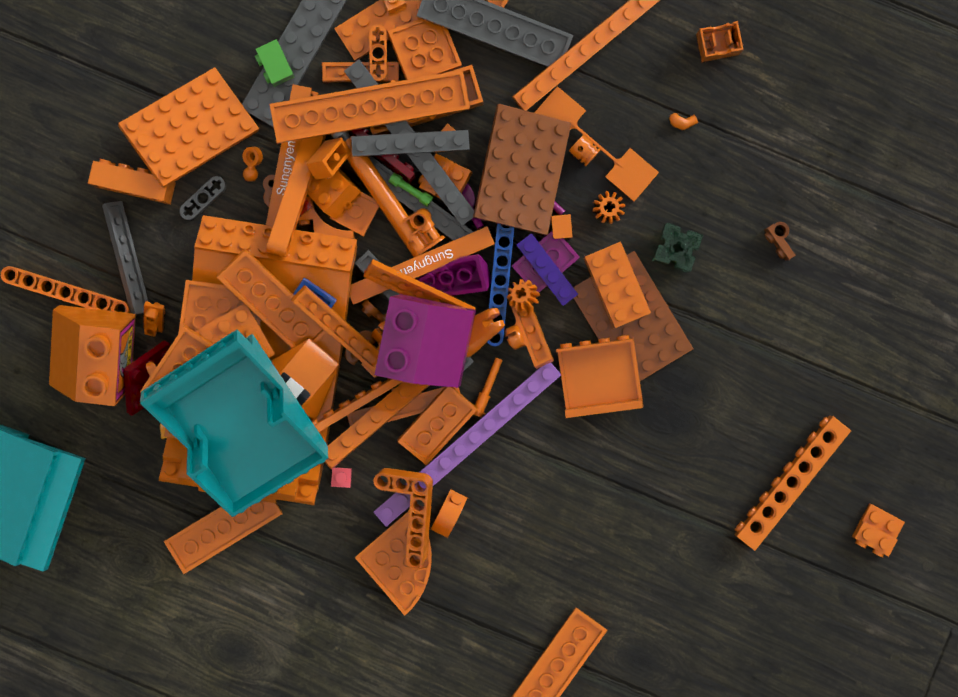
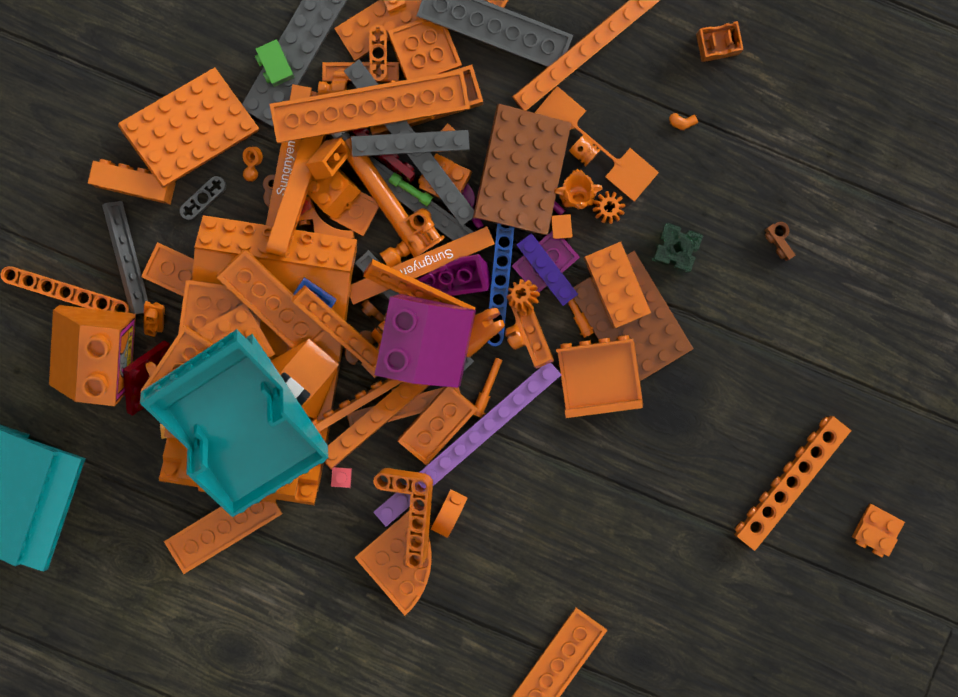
none -> orange plate [141,242,194,297]
none -> orange piece [318,71,347,95]
none -> orange piece [379,241,411,267]
none -> orange hair [554,169,603,209]
none -> orange pin [568,298,594,338]

